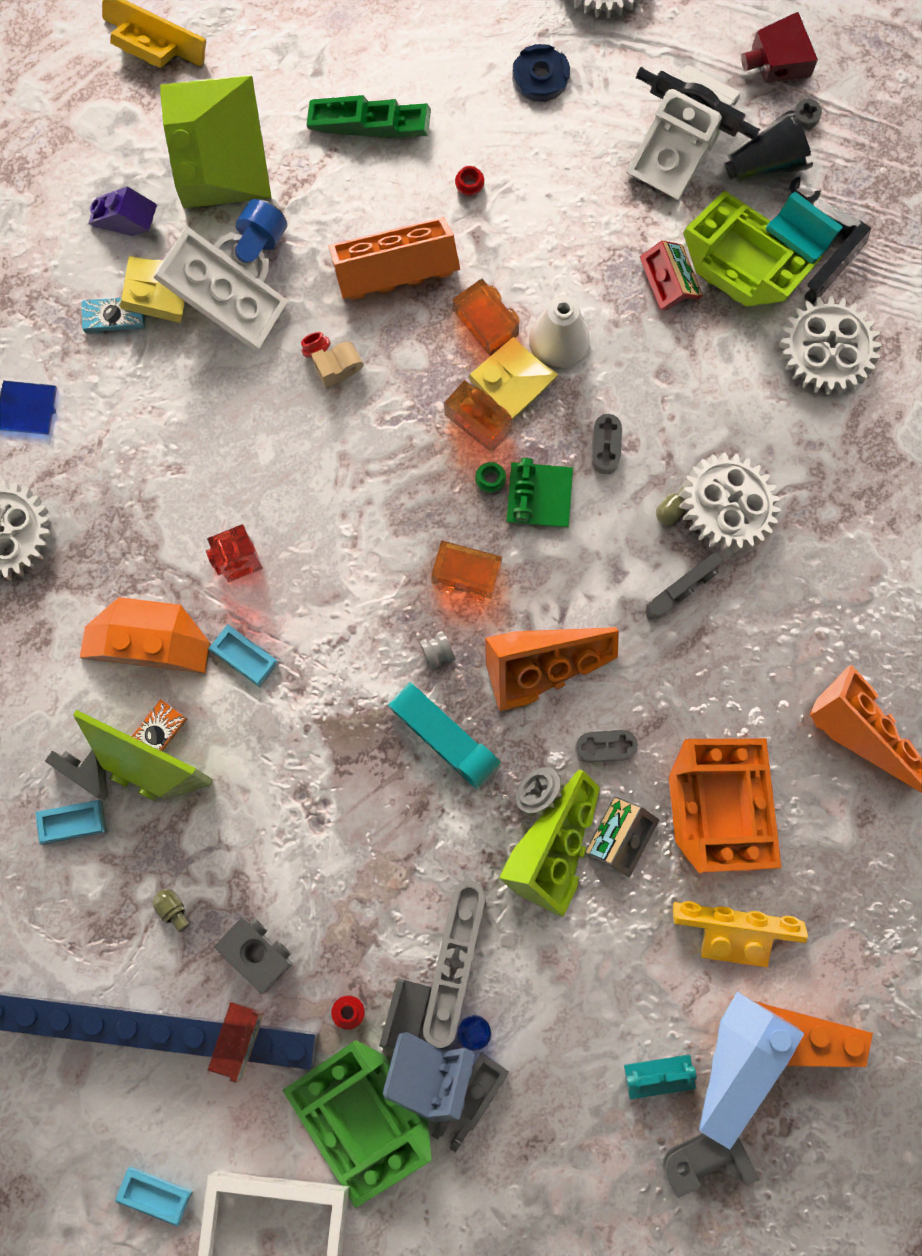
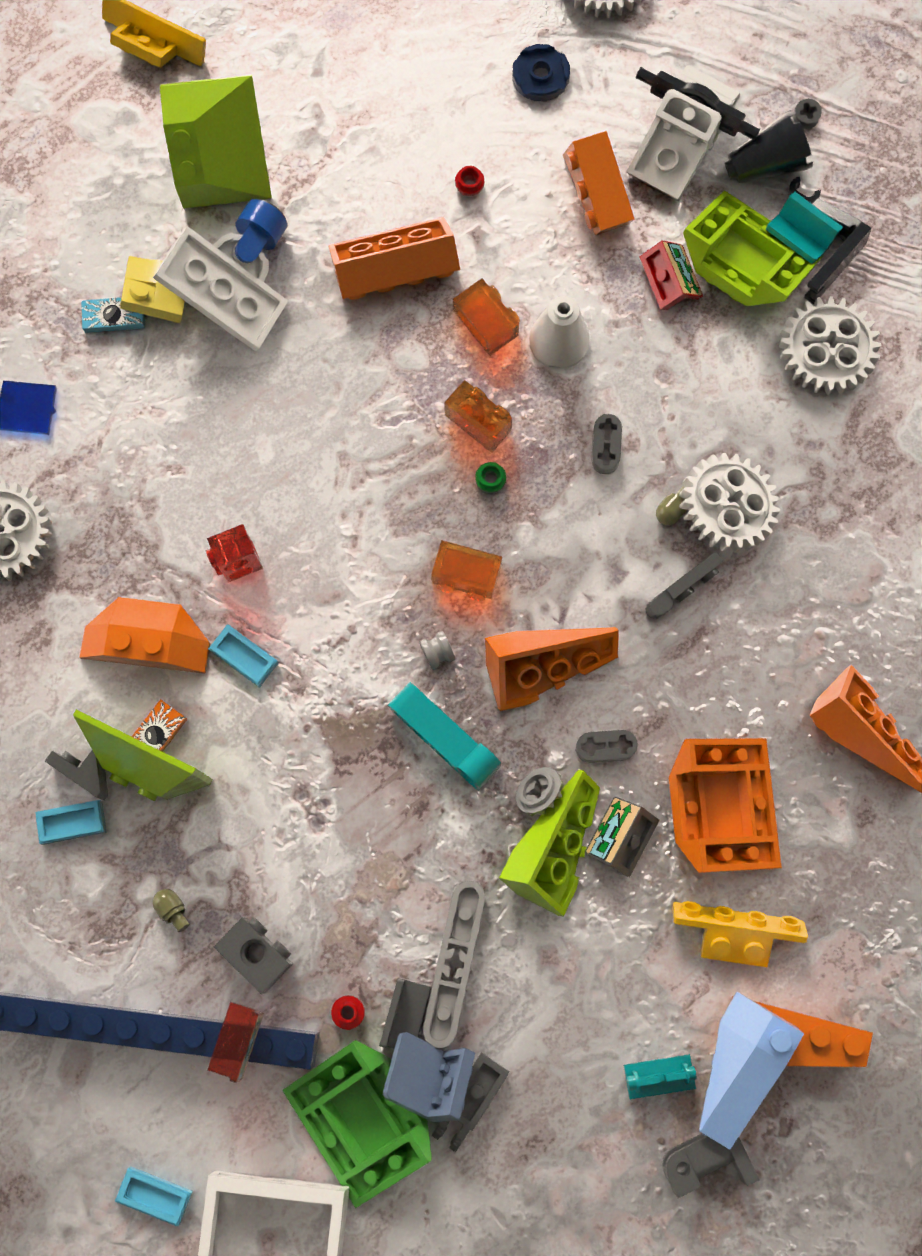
dark purple slope [88,186,158,236] -> none
red plate [301,331,331,358] -> none
green slope [306,95,431,137] -> none
tan leg [311,341,364,388] -> none
clear blue wheel [458,1015,491,1051] -> none
light yellow plate [468,337,558,422] -> none
green hinge [506,458,573,528] -> none
dark red torso [741,12,818,83] -> none
none -> orange wedge [563,130,635,236]

